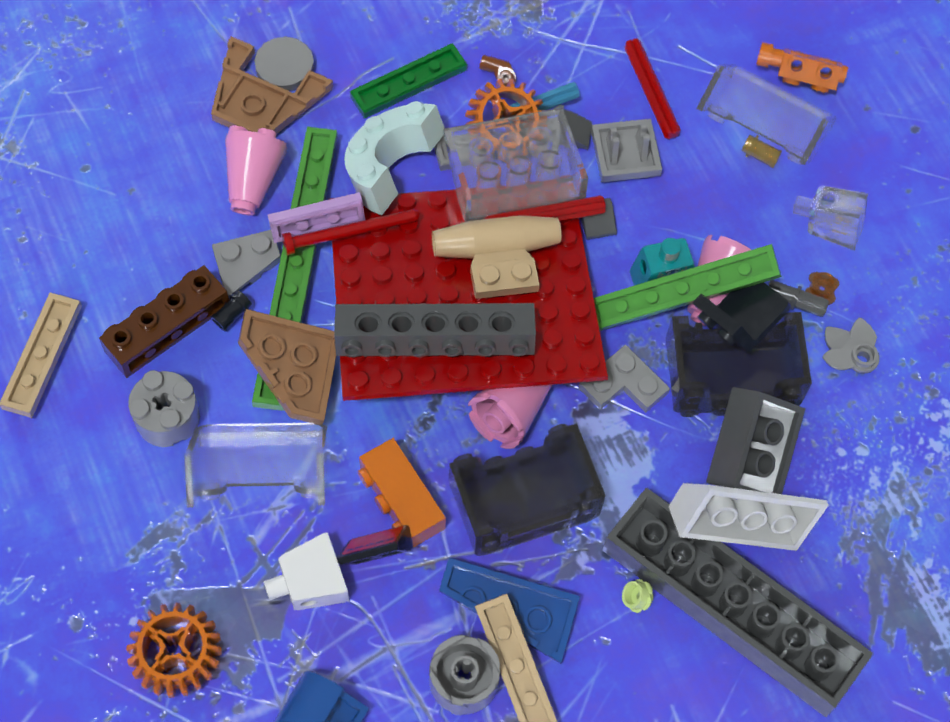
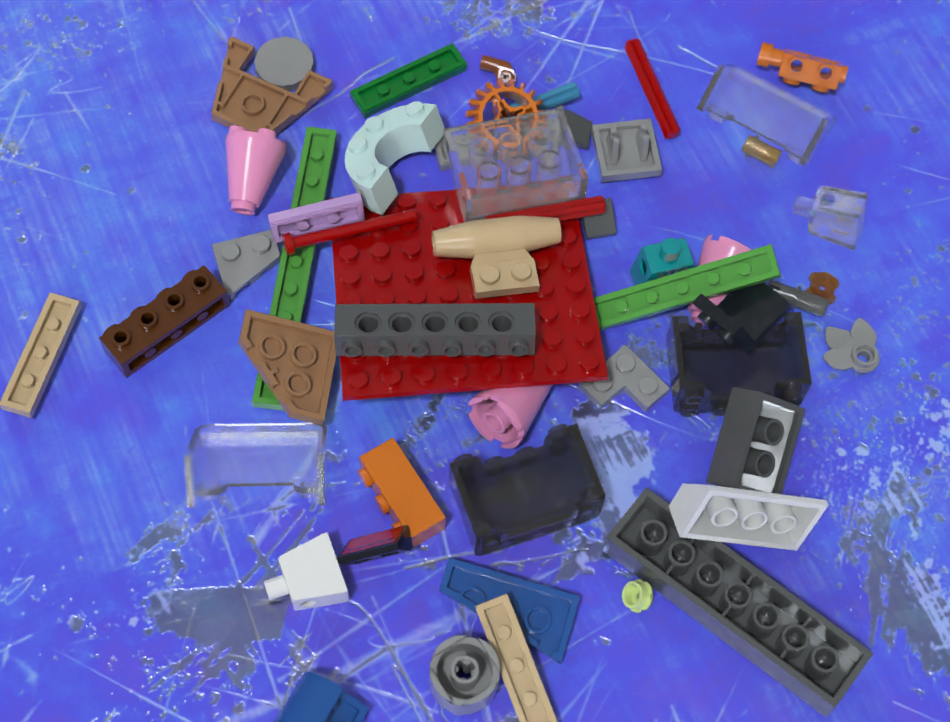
orange gear [126,602,222,698] -> none
light grey brick [128,370,200,447] -> none
black pin [211,291,252,332] -> none

